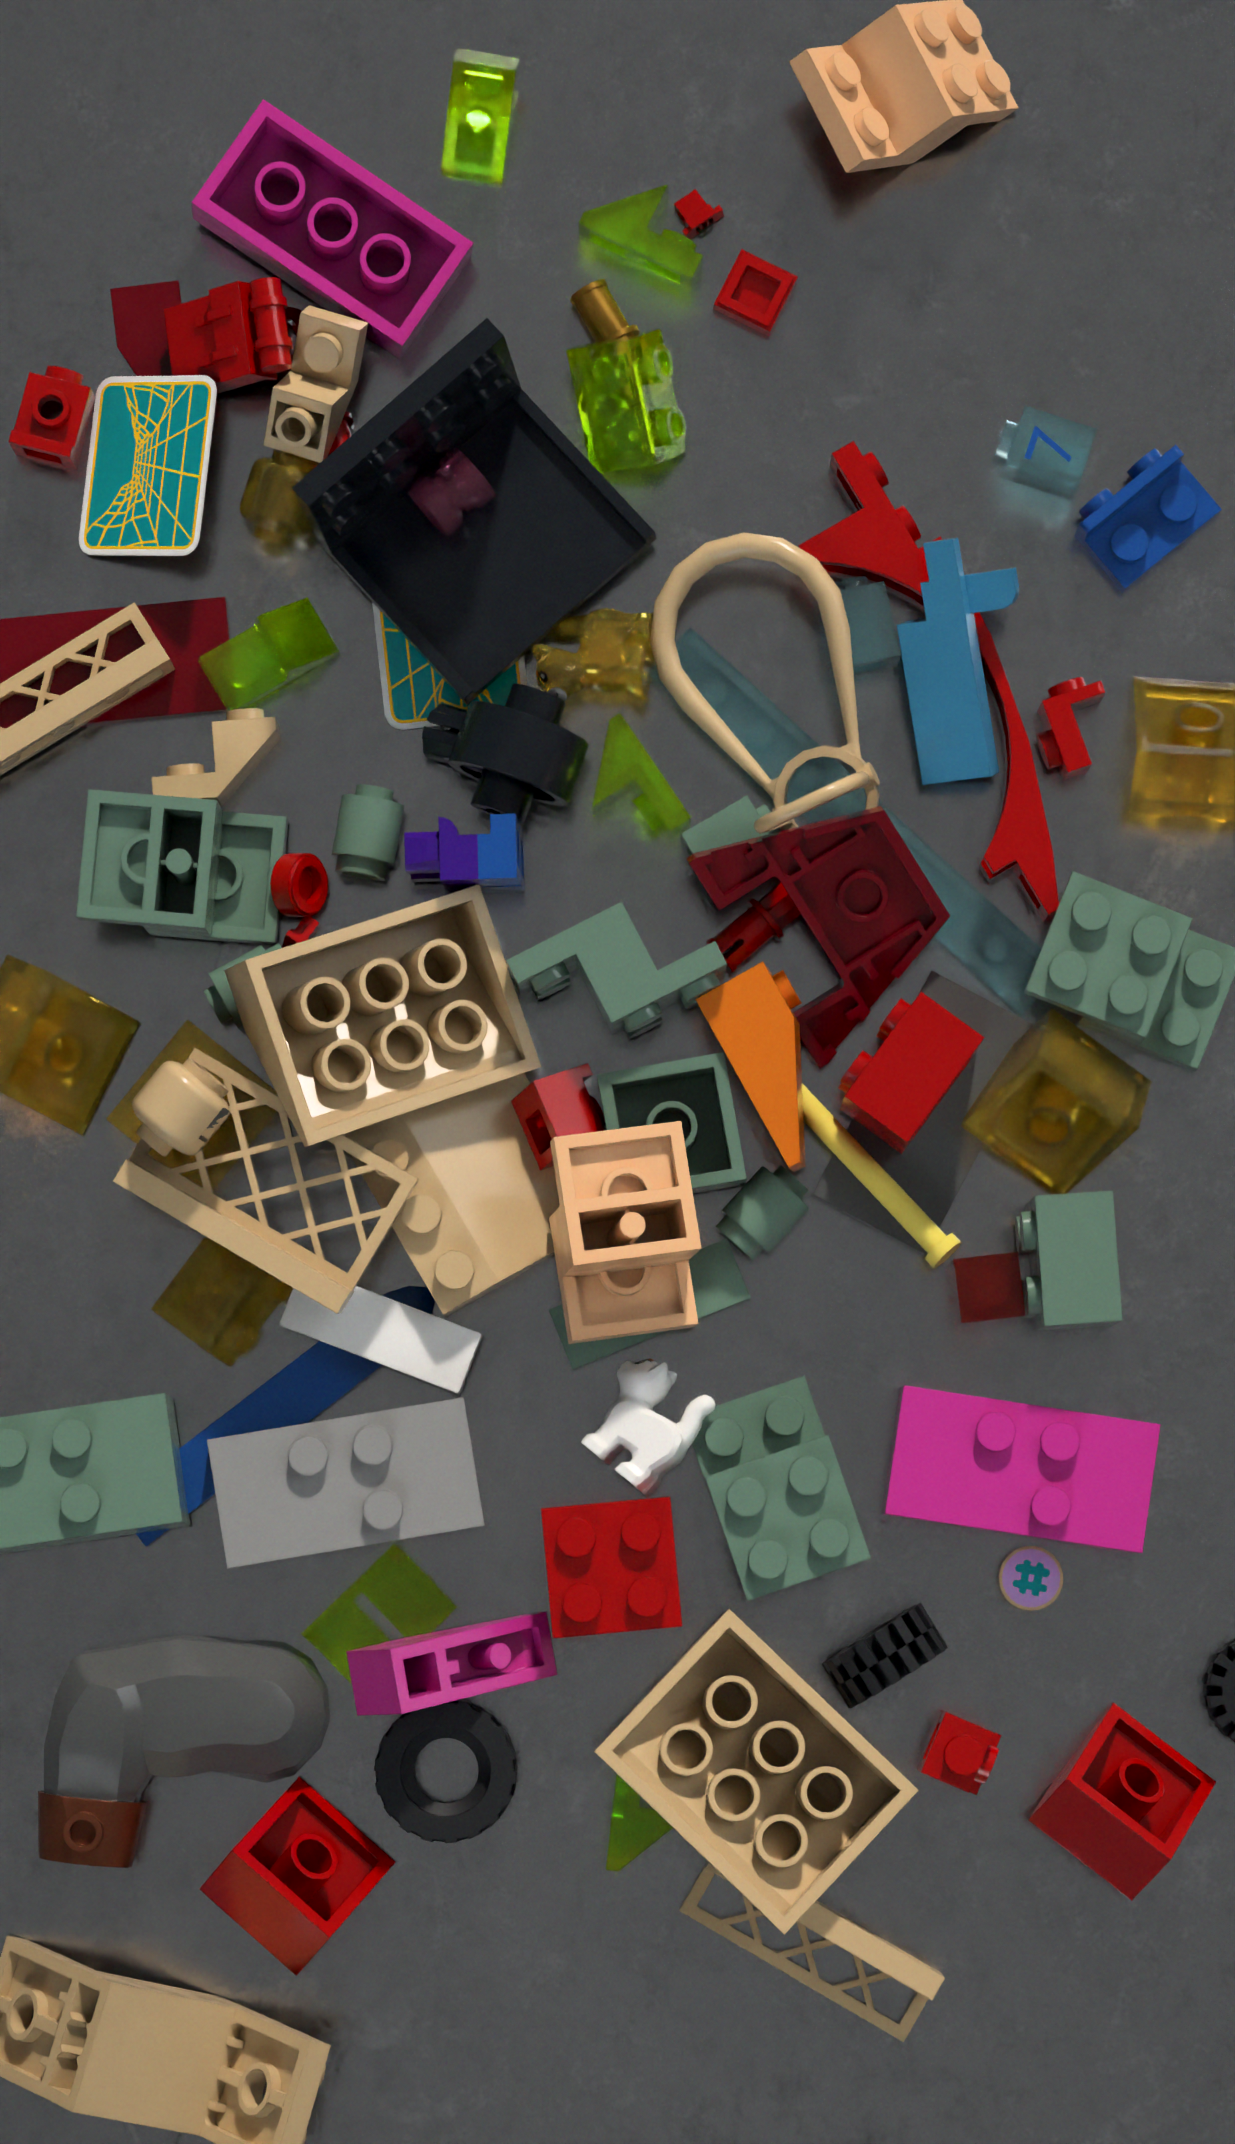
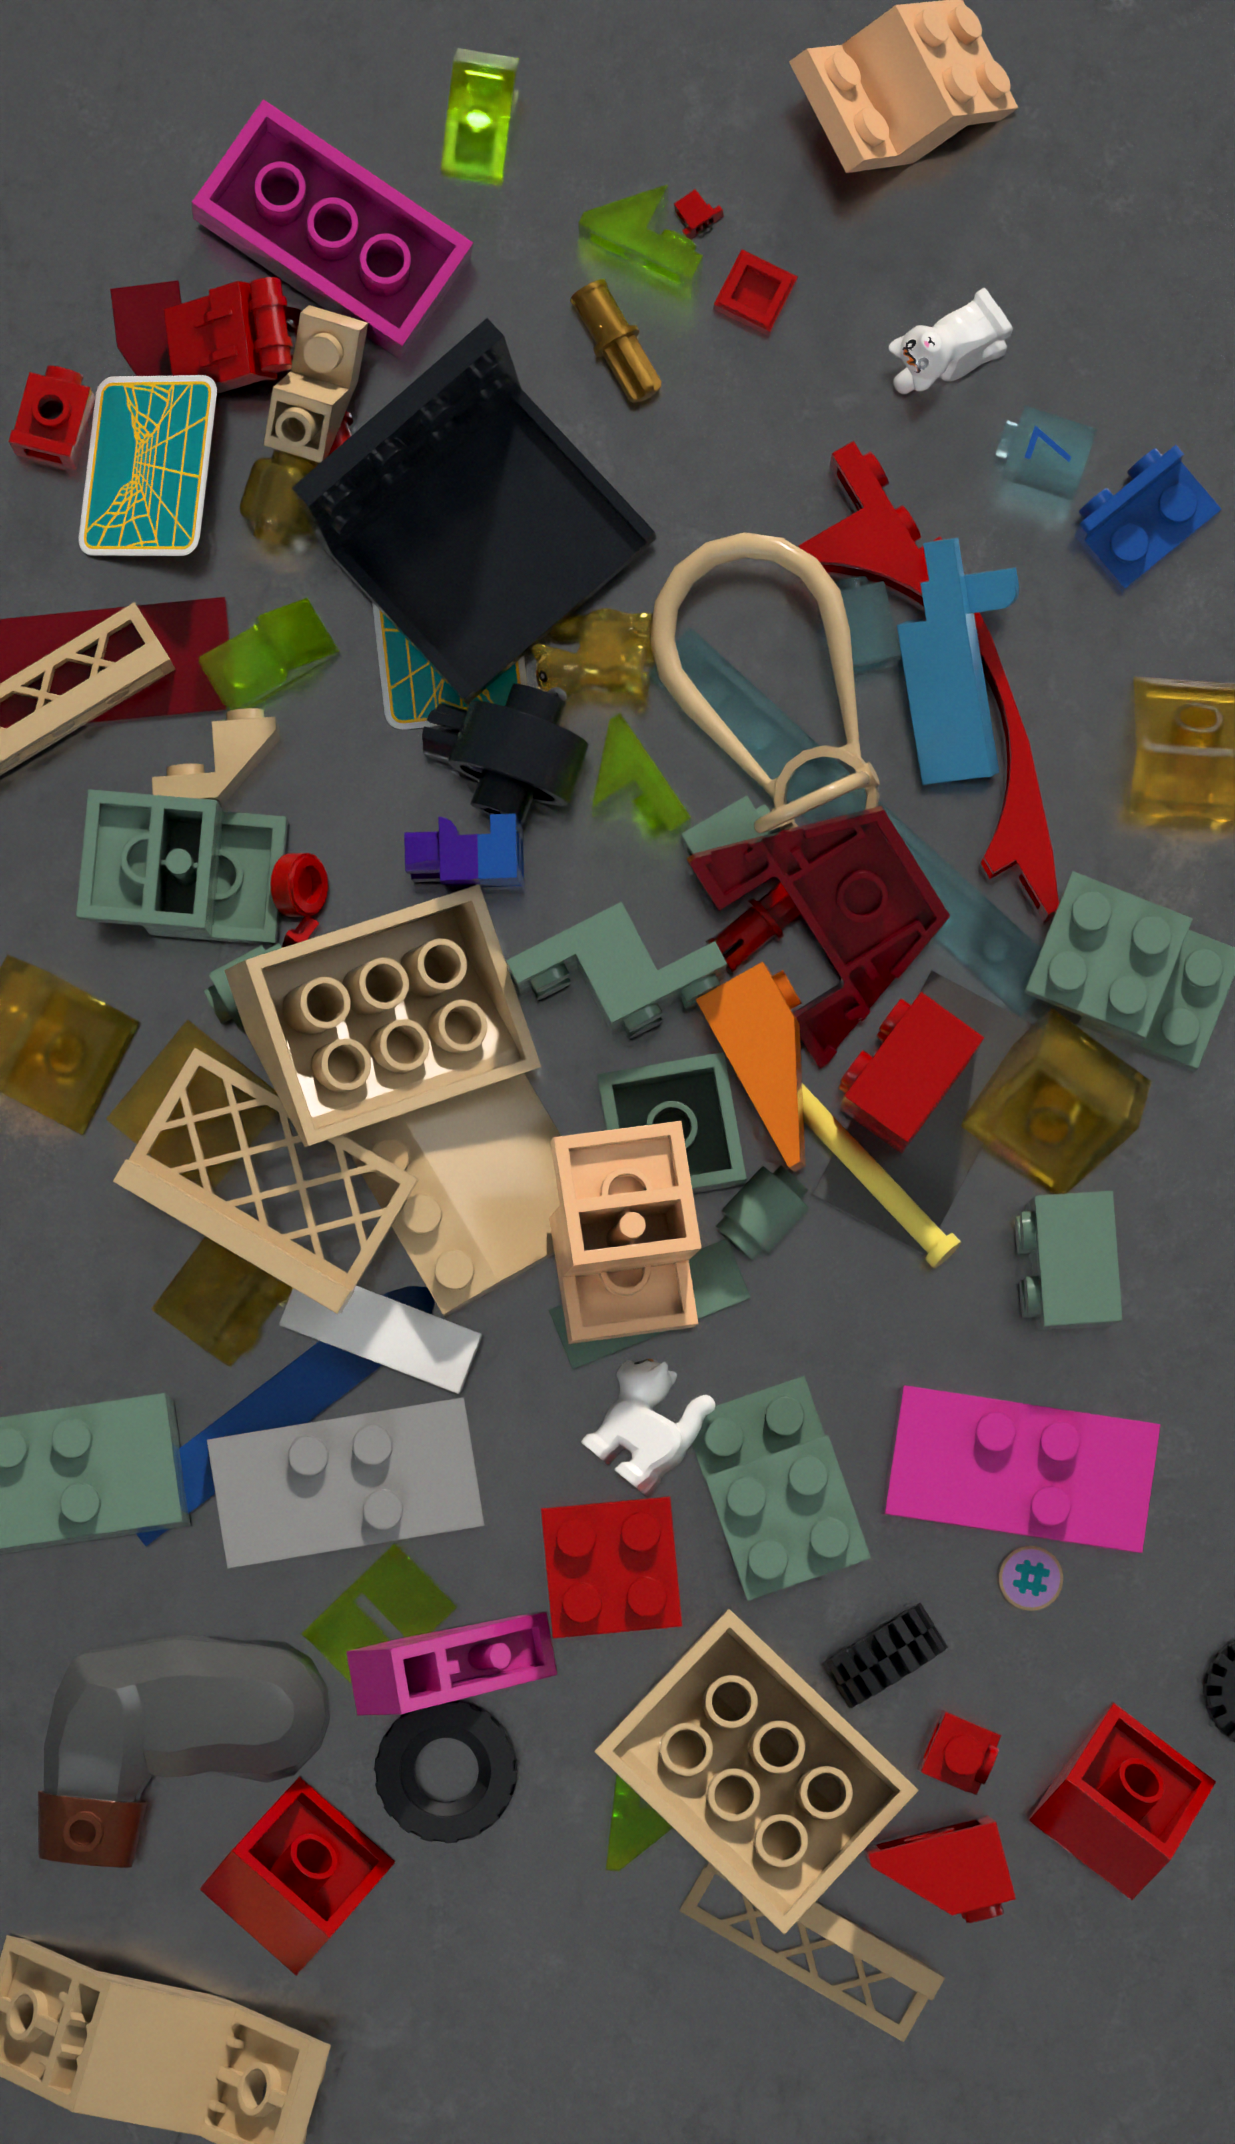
tan head [132,1058,230,1157] -> none
sand green brick [331,784,404,881] -> none
clear pink wheel [407,448,496,537] -> none
red brick [511,1063,605,1171] -> none
clear neon green bracket [566,329,686,473] -> none
clear red brick [949,1252,1026,1327] -> none
red bracket [1036,677,1106,782] -> none
none -> red slope [863,1815,1016,1923]
none -> white animal [888,288,1013,394]

